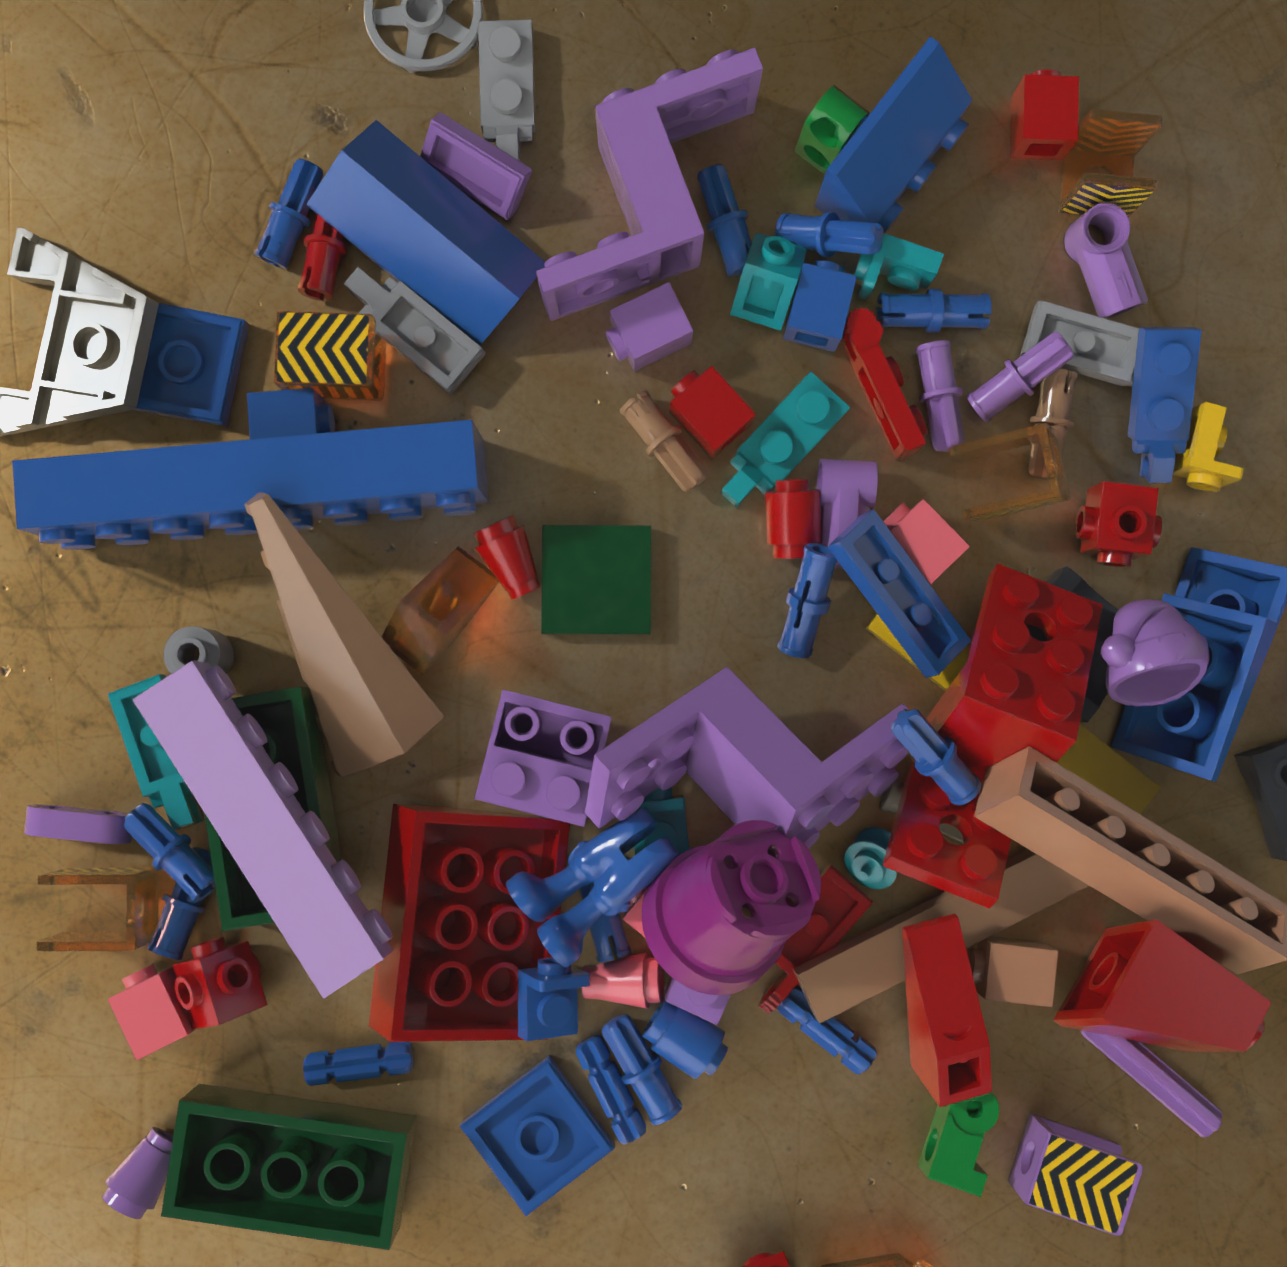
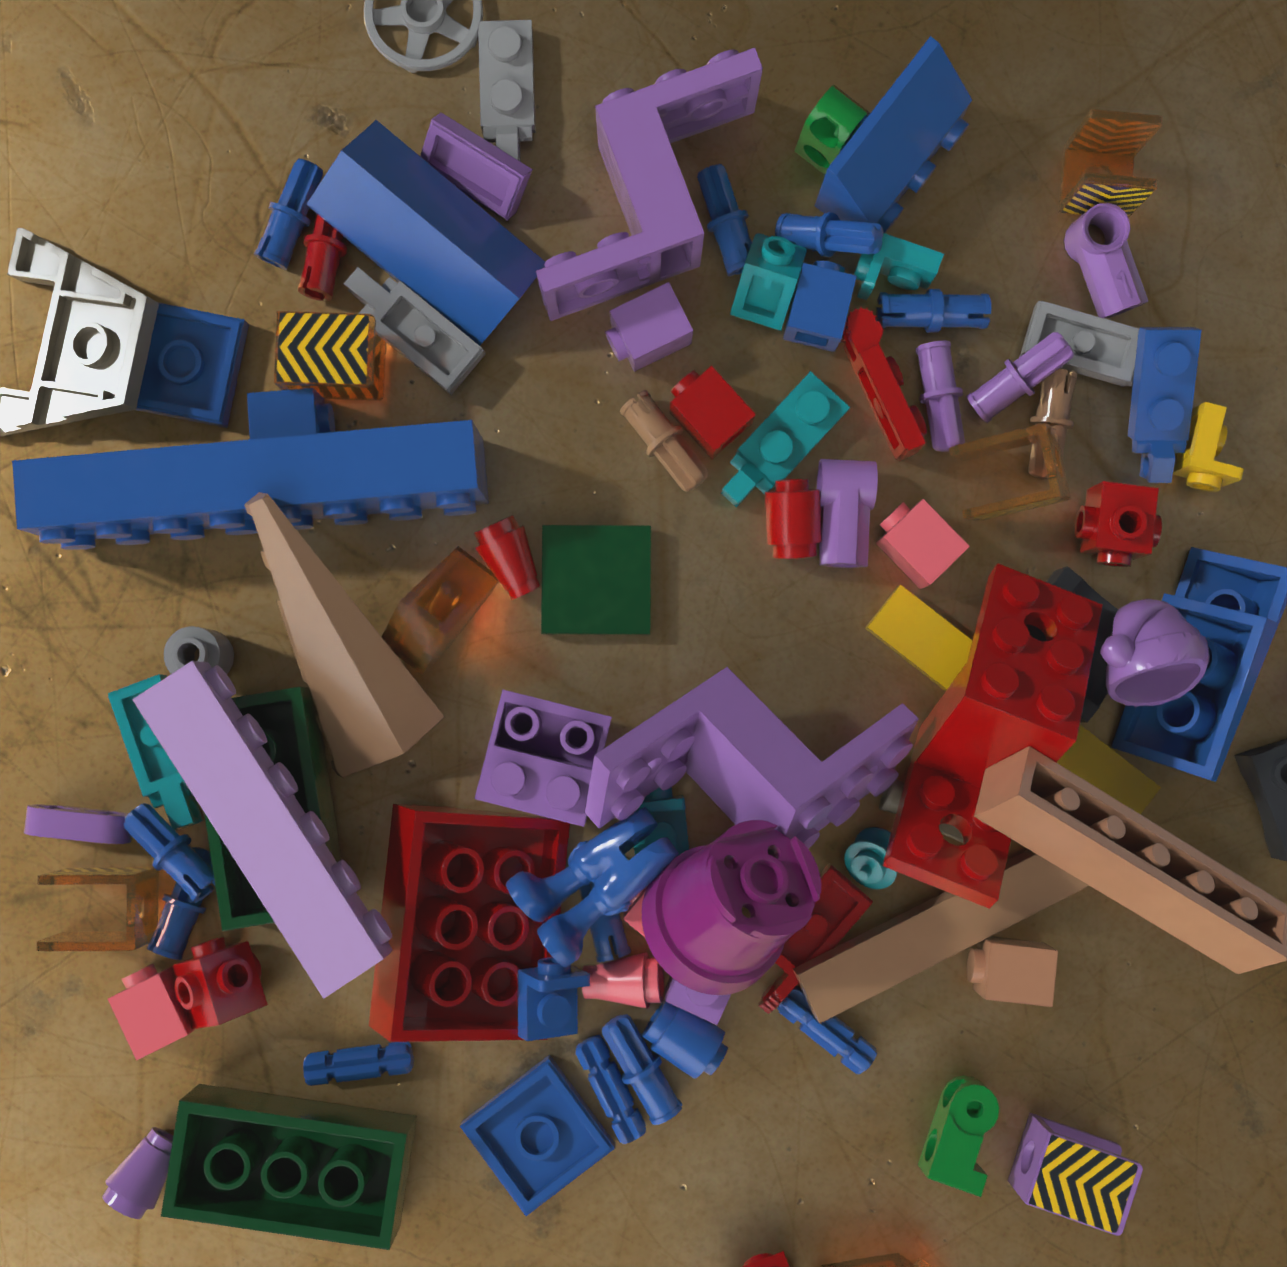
blue pin [777,543,837,658] -> none
blue plate [827,509,971,678] -> none
blue axle [891,709,982,805] -> none
red slope [902,913,992,1107] -> none
red brick [1010,69,1079,161] -> none
red slope [1053,919,1272,1052] -> none
medium lavender axle [1081,1031,1222,1137] -> none

